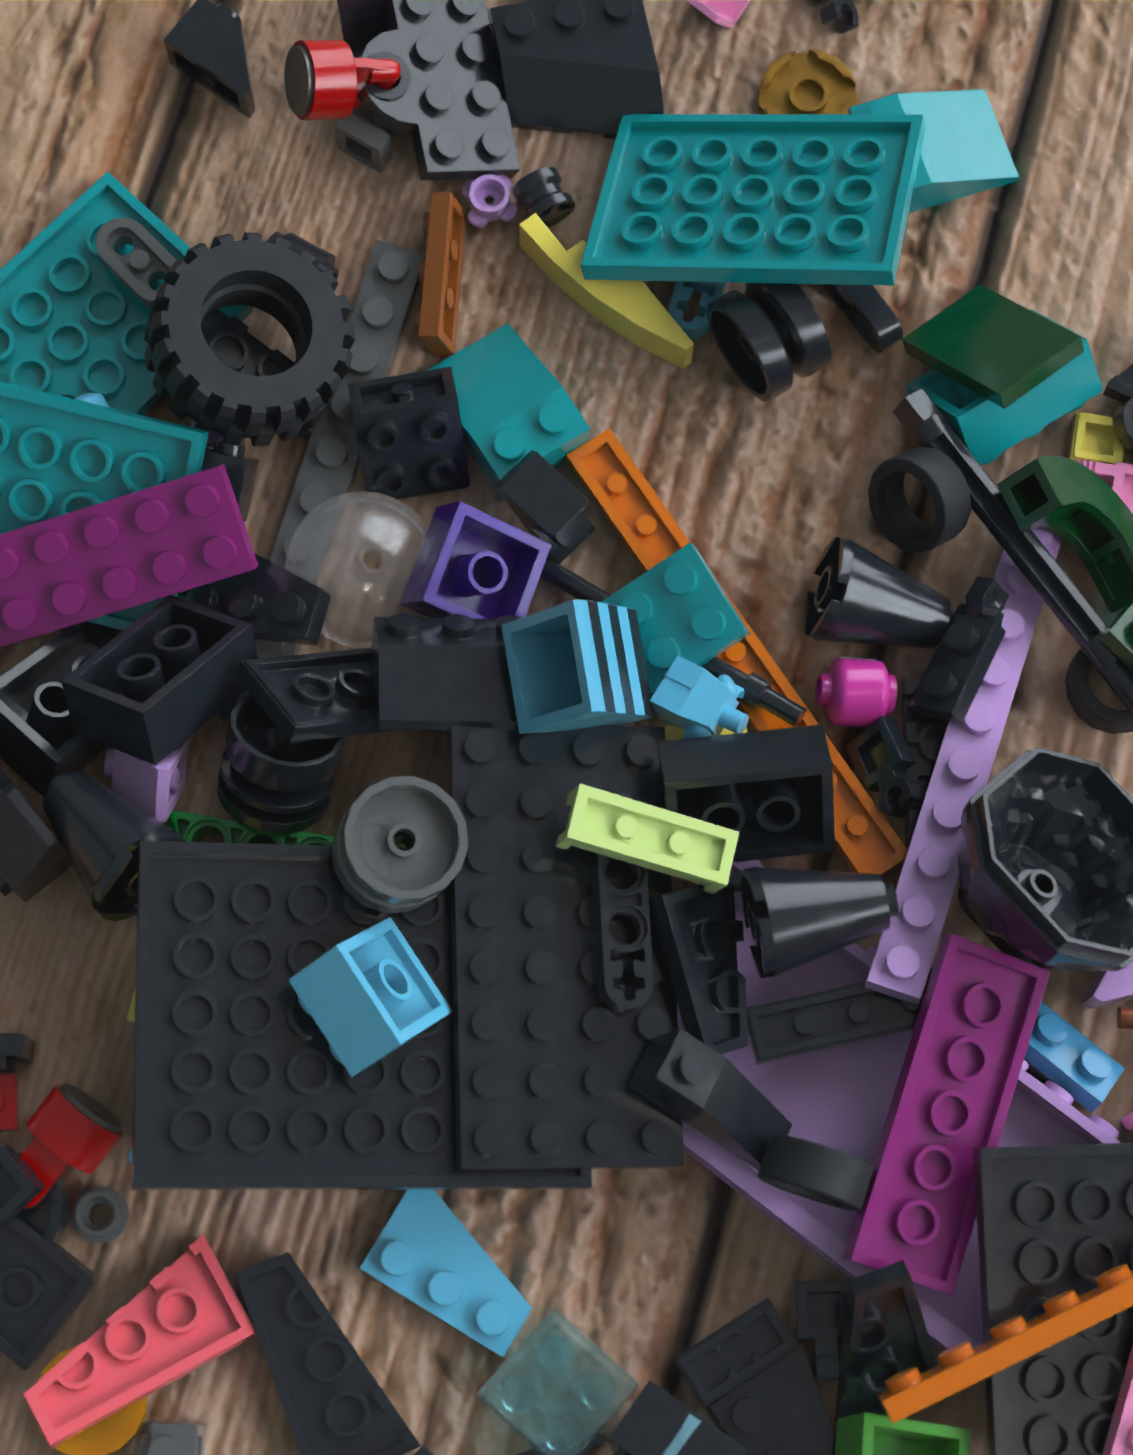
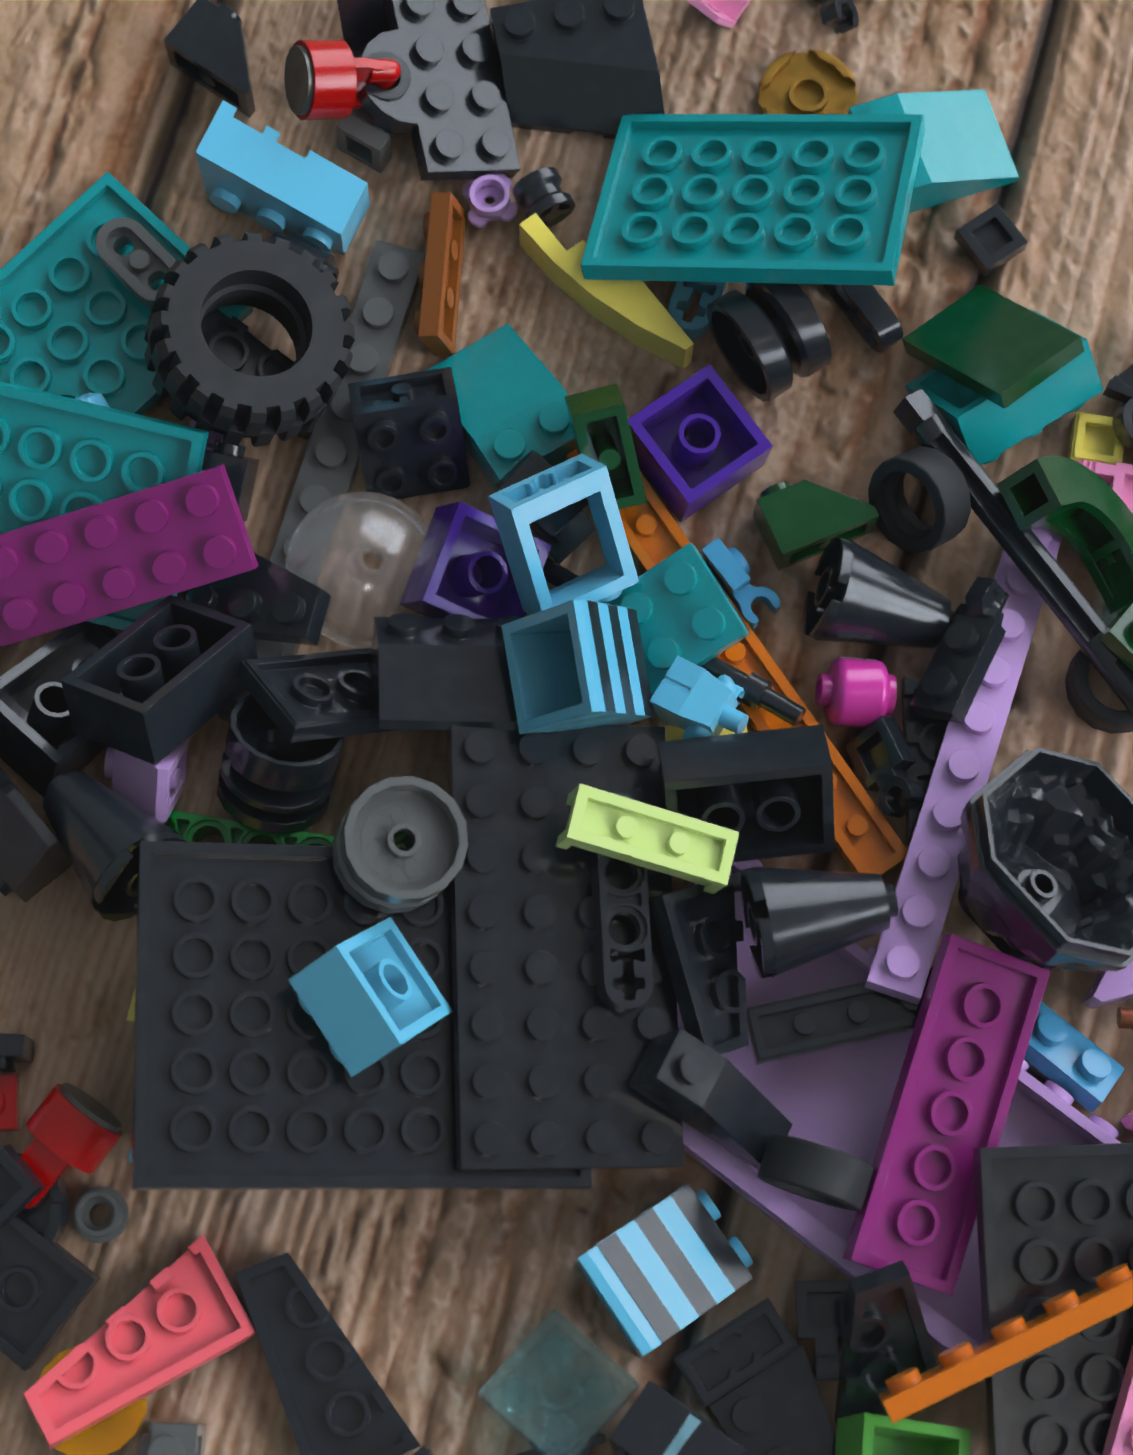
medium azure wing [359,1189,532,1357] -> none
none -> medium azure wedge [195,100,370,256]
none -> medium azure window [488,454,639,615]
none -> dark green brick [565,384,647,509]
none -> slope [576,1183,753,1357]
none -> dark purple brick [628,364,773,523]
none -> dark azure plate [701,537,781,630]
none -> dark green slope [753,480,879,571]
none -> black plate [954,203,1028,277]

